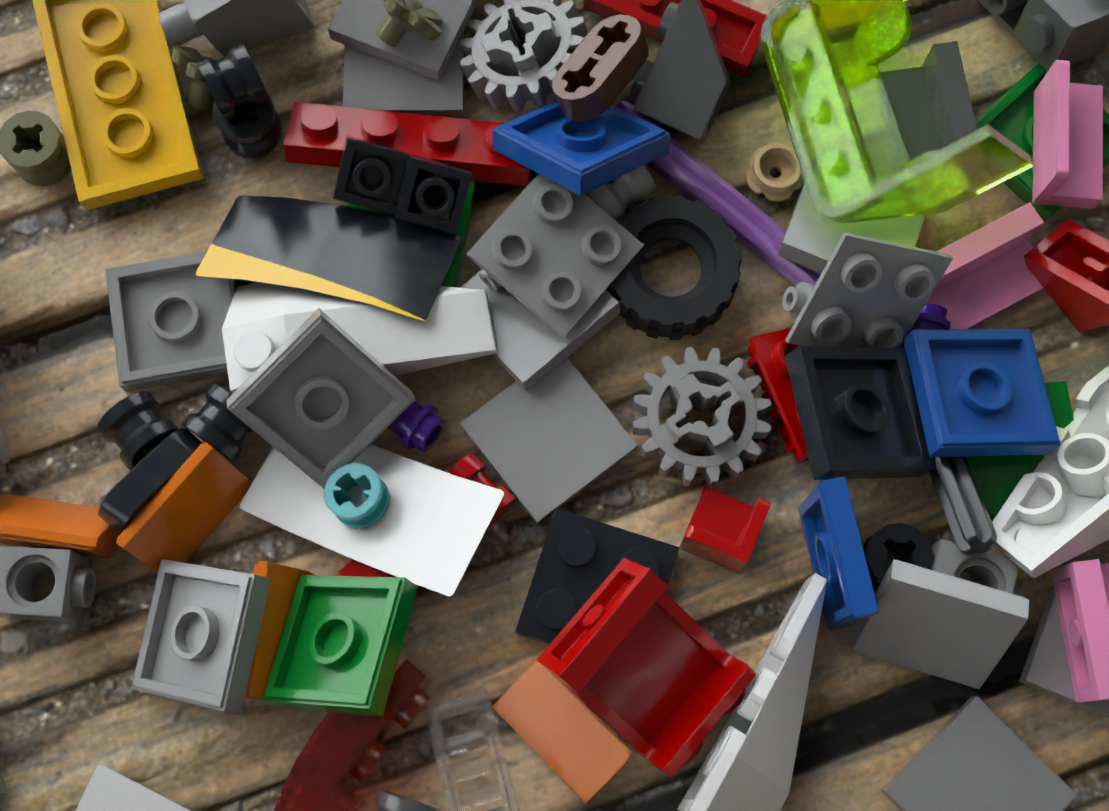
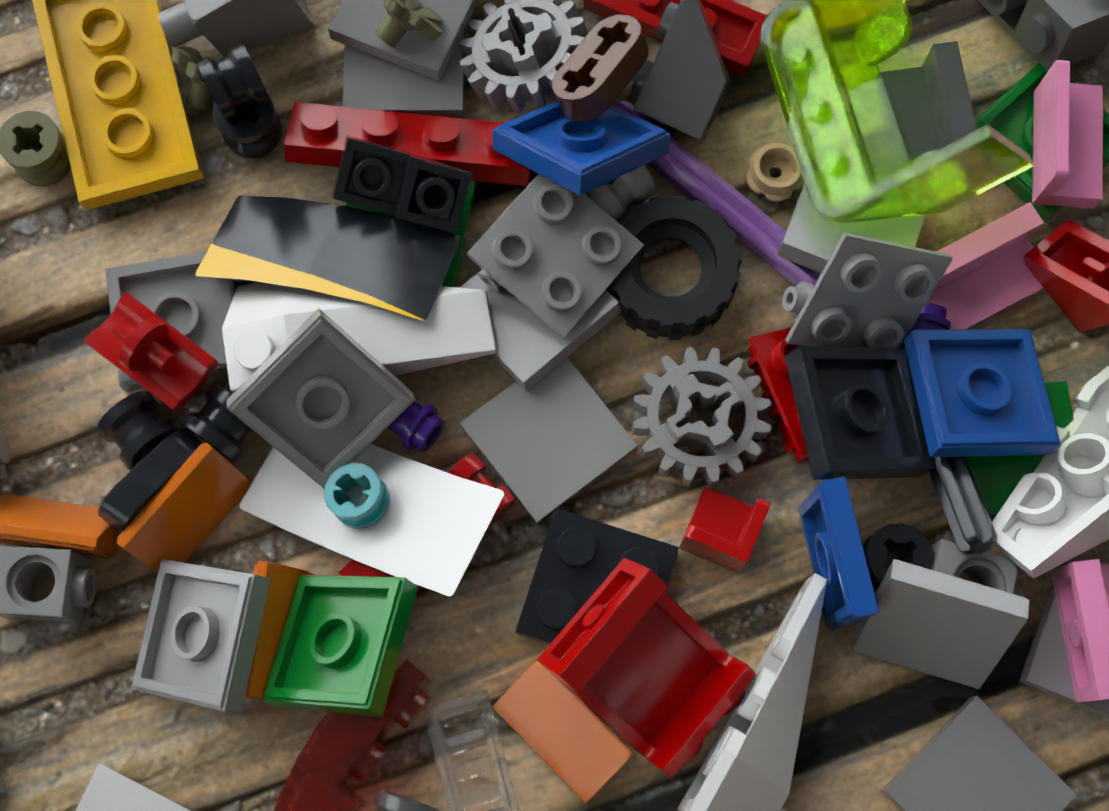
none -> red hips [84,292,219,414]

